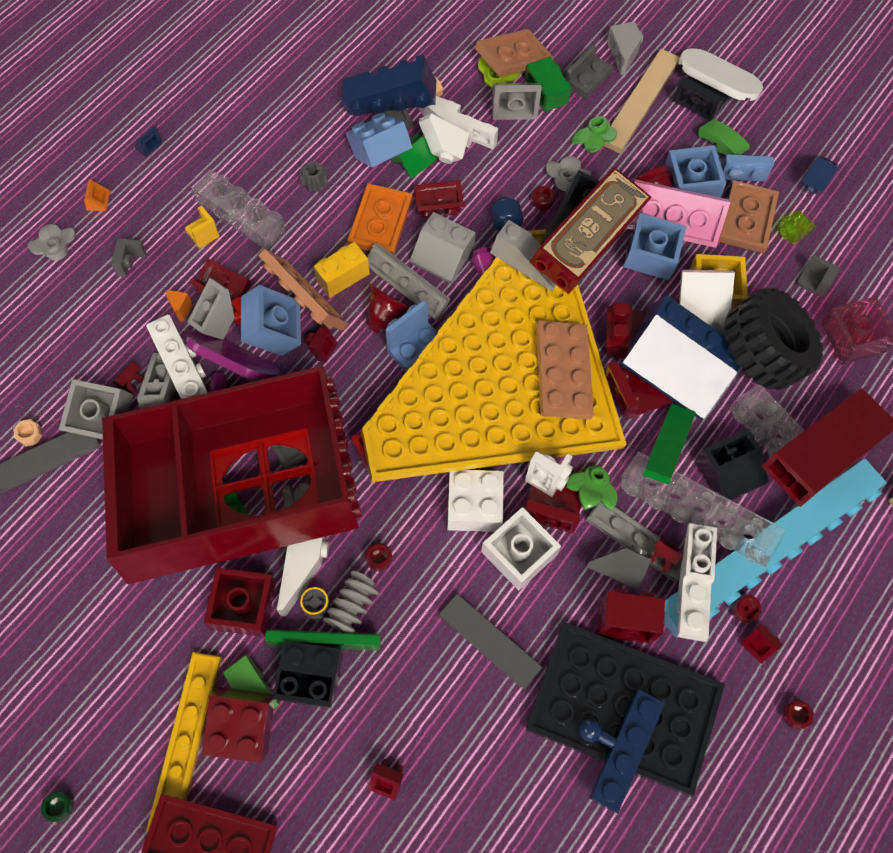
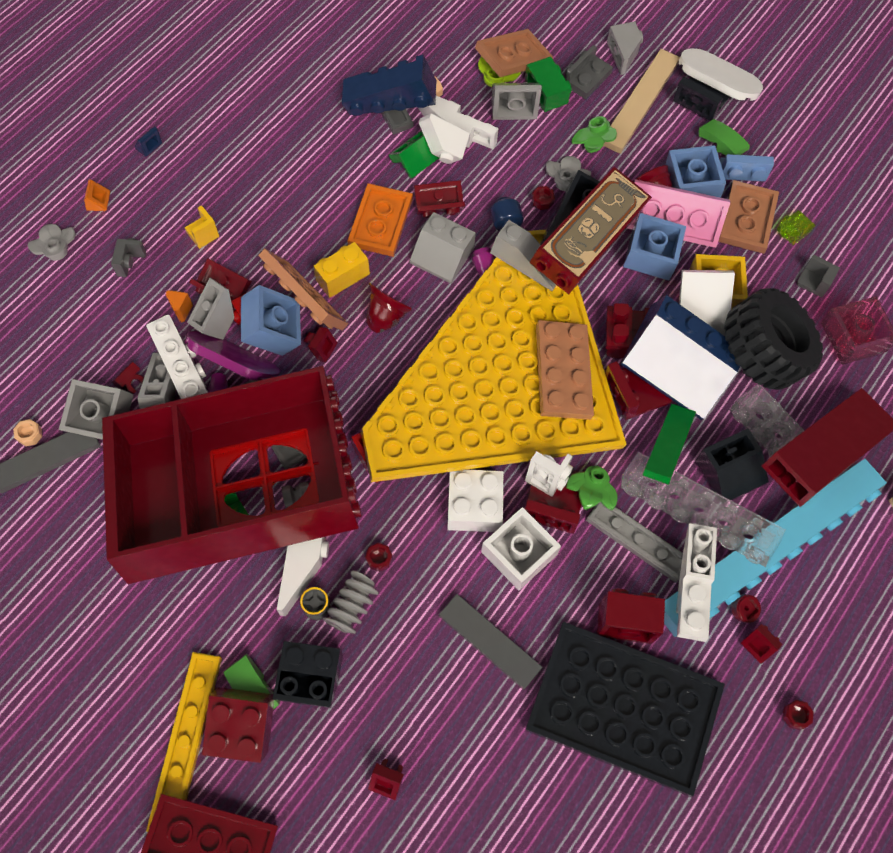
dark green tile [41,792,74,822] -> none
clear brick [191,169,285,250] -> none
dark red brick [204,567,276,637] -> none
green tile [265,630,381,651] -> none
dark grey gear [299,161,328,192] -> none
medium blue brick [346,113,413,167] -> none
light grey tile [367,243,451,320] -> none
medium blue bracket [386,300,438,372] -> none
dark blue plate [579,689,665,813] -> none
dark grey slope [587,545,652,590] -> none
dark red tile [650,536,683,572] -> none
dark blue slope [802,155,841,194] -> none

